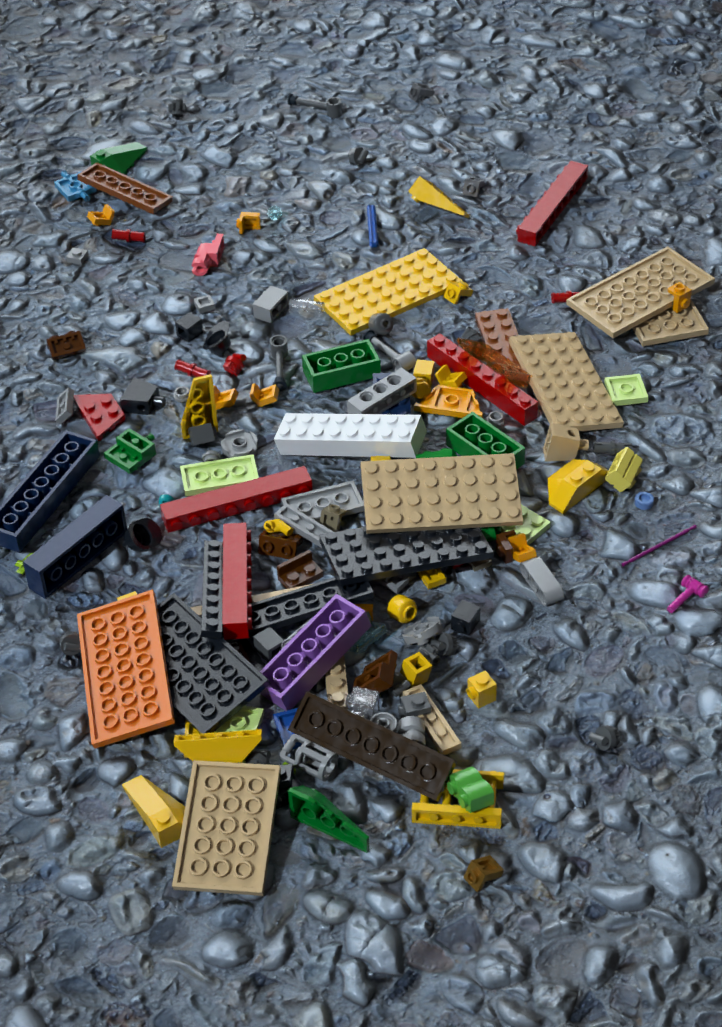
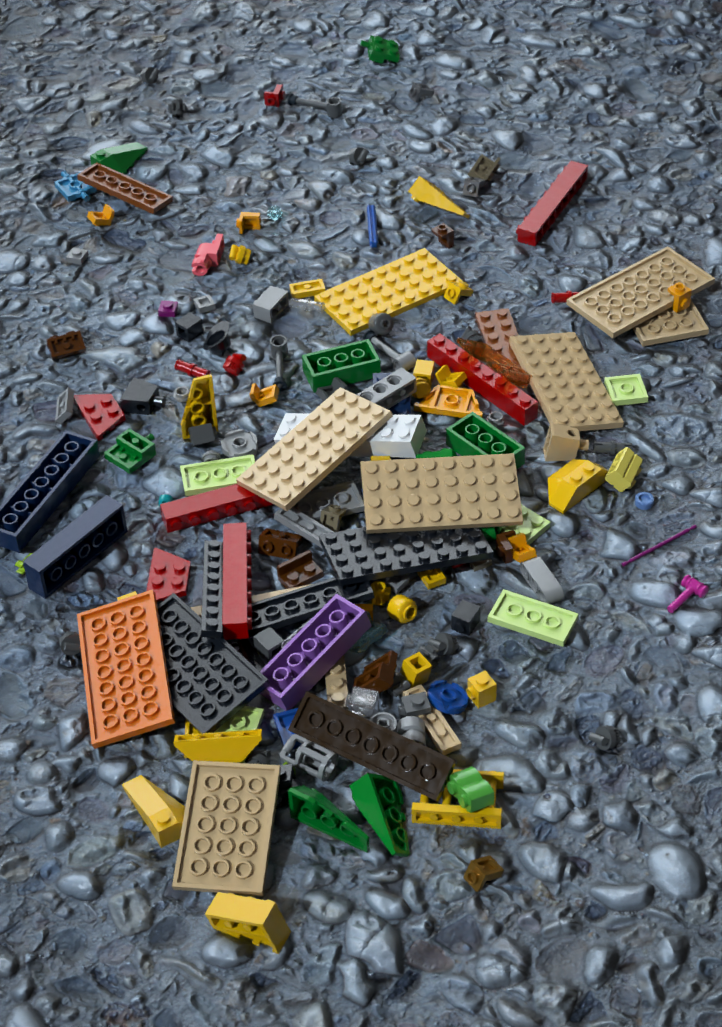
red pin [112,229,145,242] -> none
black piece [123,518,162,551] -> none
light orange bracket [213,385,238,410] -> none
yellow arm [264,519,293,536] -> none
light grey plate [402,616,444,646] -> none
none -> dark grey piece [140,67,160,84]
none -> wing [146,548,191,602]
none -> magenta plate [158,300,179,317]
none -> yellow wedge [205,892,291,954]
none -> yellow piece [229,245,251,265]
none -> tan plate [236,387,393,511]
none -> red bracket [264,84,285,107]
none -> yellow plate [289,279,326,299]
none -> dark grey bracket [316,377,347,402]
none -> green wedge [349,773,410,857]
none -> green plate [360,35,400,64]
none -> yellow gear [370,581,391,606]
none -> blue tile [427,680,469,715]
none -> reddish brown bracket [432,223,454,249]
none -> dark tan bracket [468,154,501,181]
none -> yellowish green plate [487,589,578,647]

